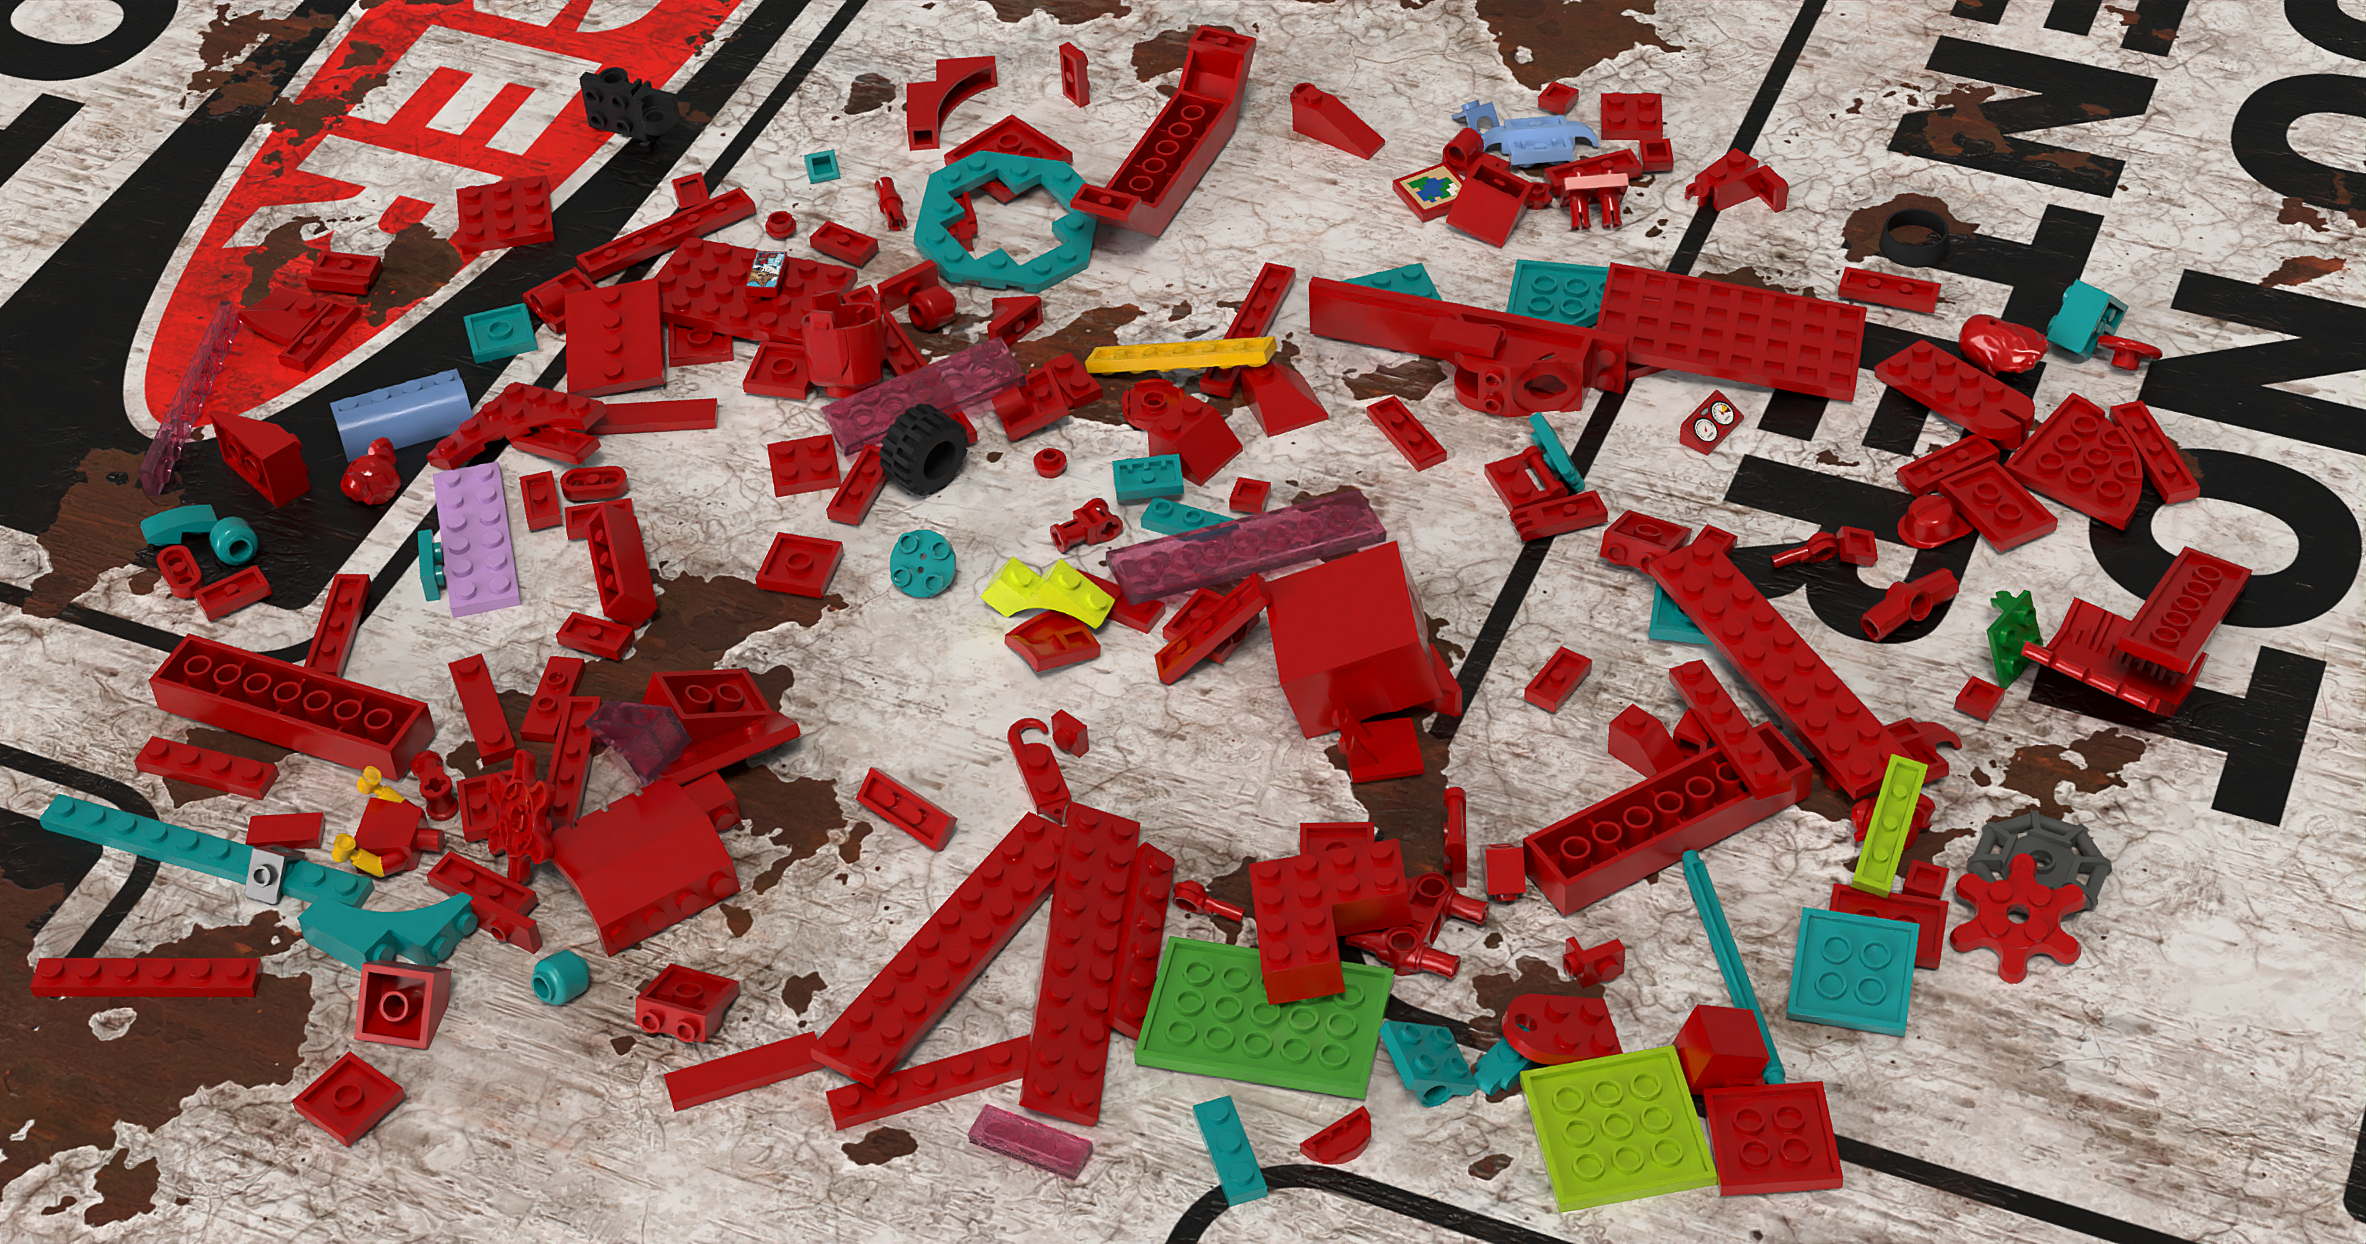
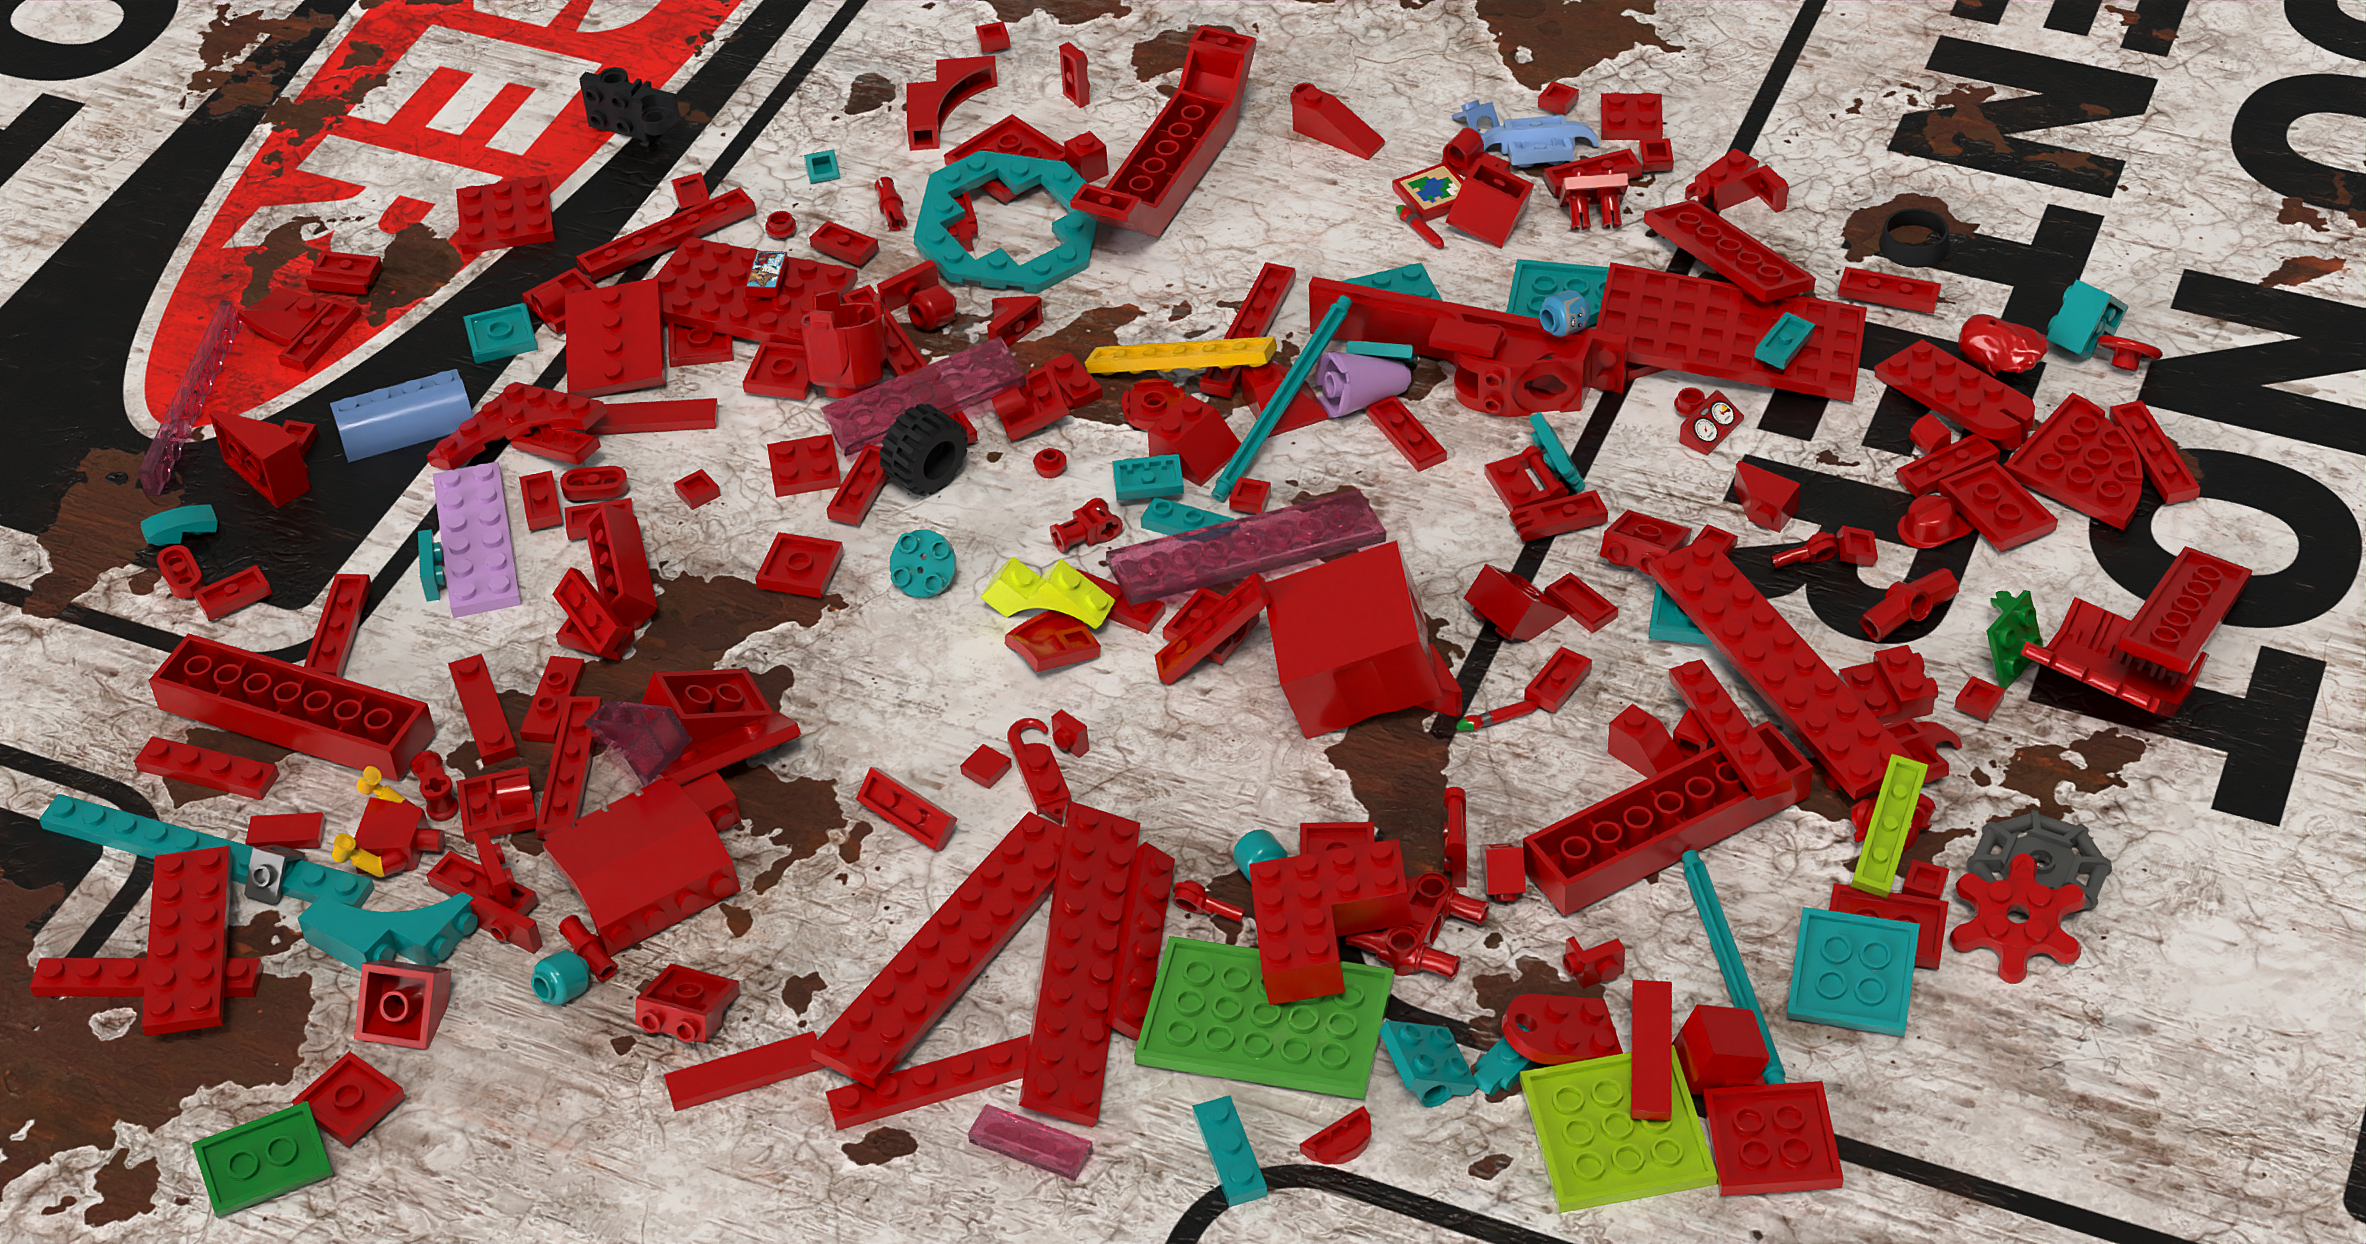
teal head [210,516,259,566] -> none
red hair [340,437,401,505] -> none
red plate [488,749,556,885] -> none
red plate [1331,708,1425,783] -> none
red plate [1527,182,1553,210] -> none
none -> red plate [142,845,232,1036]
none -> green plate [192,1101,333,1218]
none -> red tile [282,420,319,455]
none -> red plate [472,830,517,907]
none -> red plate [552,567,627,657]
none -> red pin [558,915,618,982]
none -> red tile [674,469,721,510]
none -> red tile [960,744,1012,789]
none -> red plate [975,21,1010,53]
none -> red brick [1064,131,1109,184]
none -> teal piece [1211,295,1353,502]
none -> teal head [1233,829,1288,882]
none -> lavender cone [1316,351,1411,417]
none -> teal tile [1346,341,1418,366]
none -> red piece [1396,205,1444,248]
none -> red piece [1456,700,1539,731]
none -> red slope [1463,564,1569,642]
none -> dark azure head [1539,290,1590,337]
none -> red tile [1545,572,1619,634]
none -> red tile [1630,980,1672,1121]
none -> red plate [1643,199,1816,303]
none -> red plate [1674,387,1706,417]
none -> red slope [1734,460,1801,533]
none -> teal plate [1754,312,1815,370]
none -> red plate [1838,645,1938,725]
none -> red brick [1910,413,1951,455]

